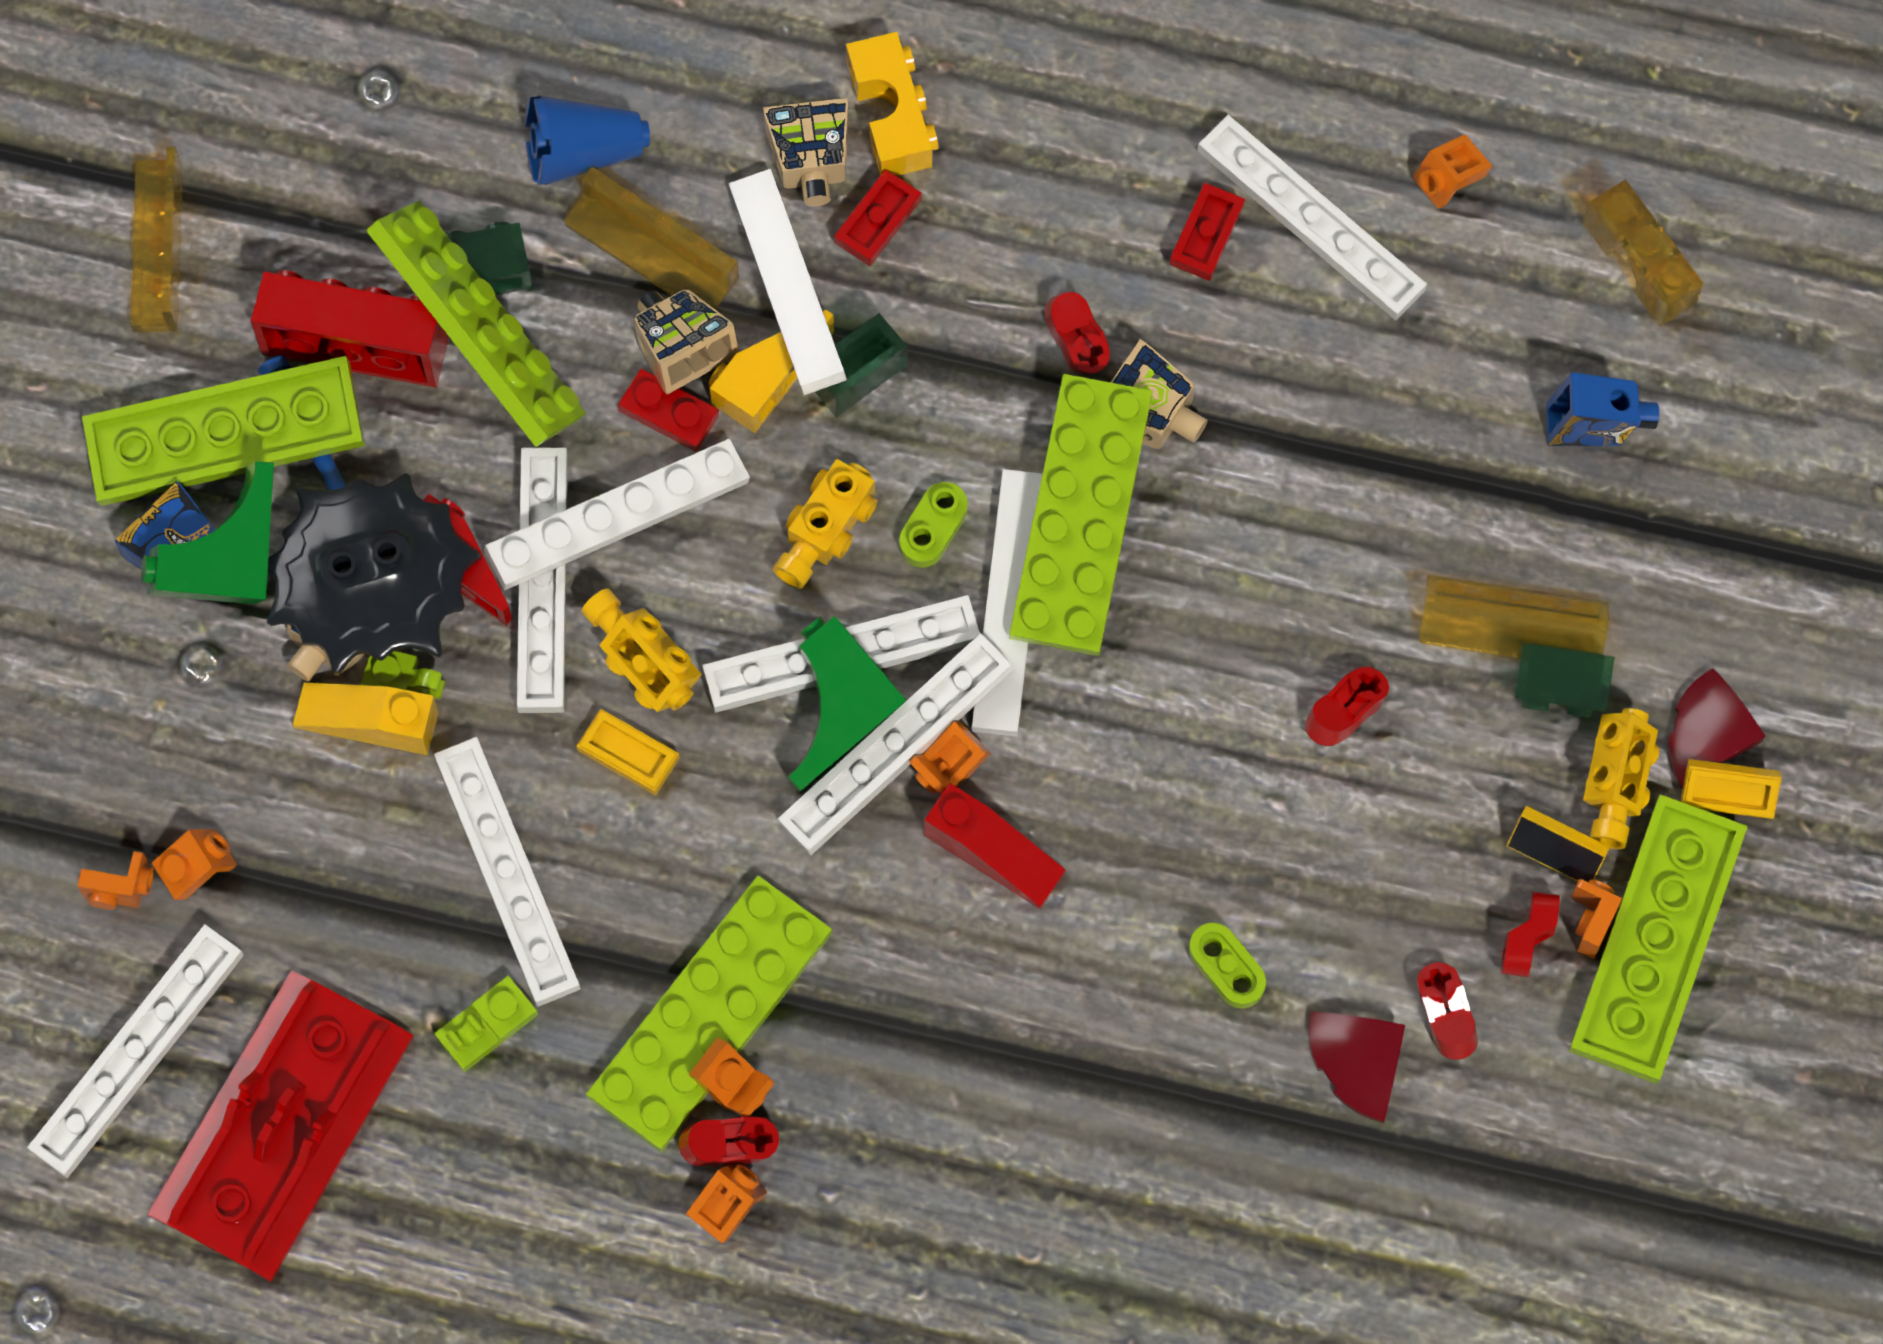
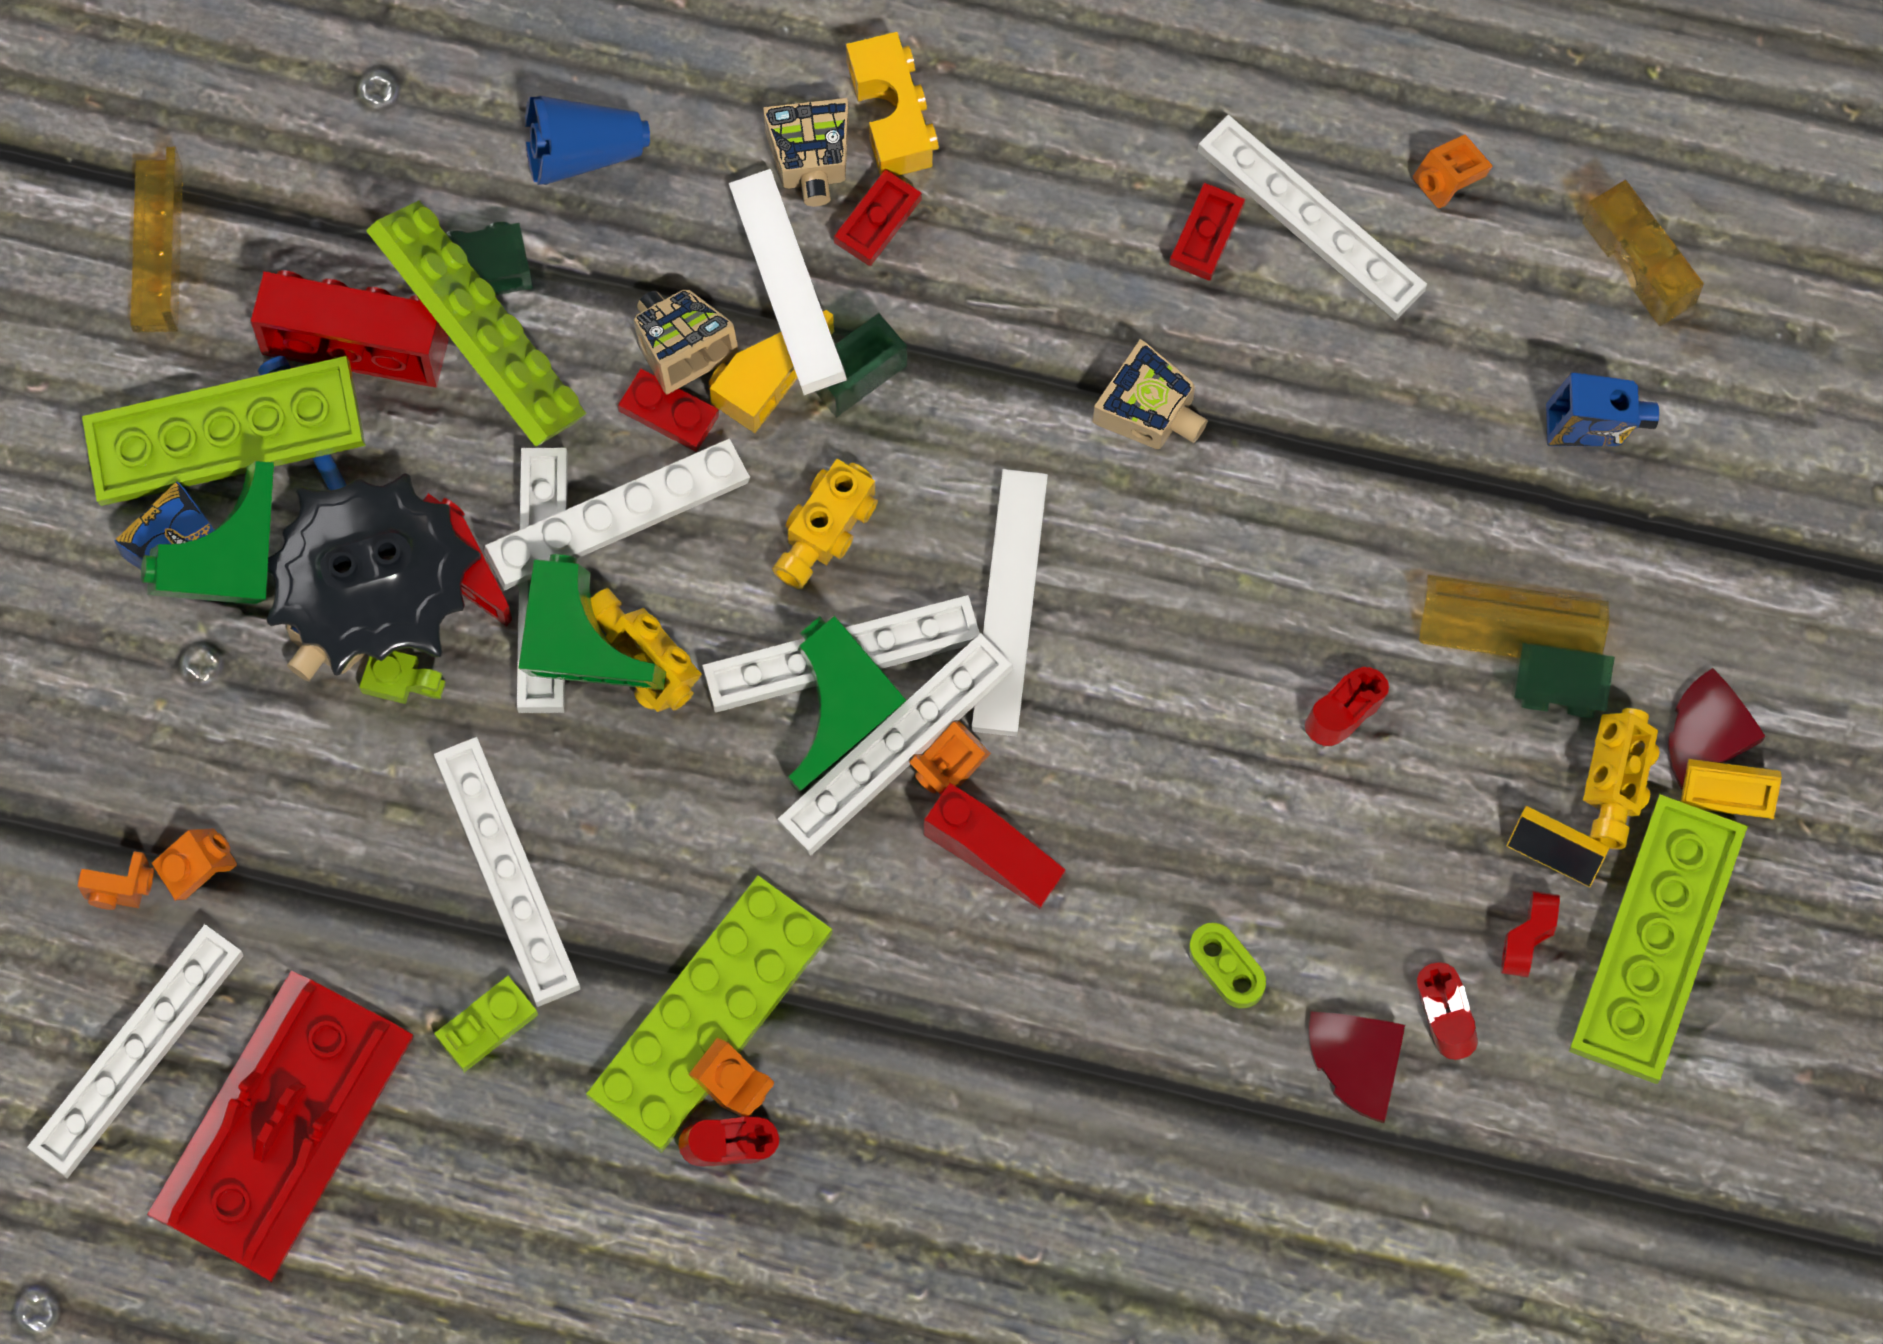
yellow slope [293,682,439,756] -> none
clear yellow panel [565,167,739,310] -> none
yellow tile [576,709,680,796] -> none
orange bracket [686,1164,768,1244] -> none
lime plate [899,482,968,568] -> none
lime plate [1009,374,1153,656] -> none
red piece [1045,292,1110,375] -> none
orange bracket [1571,879,1622,959] -> none
none -> green arch [518,554,666,690]

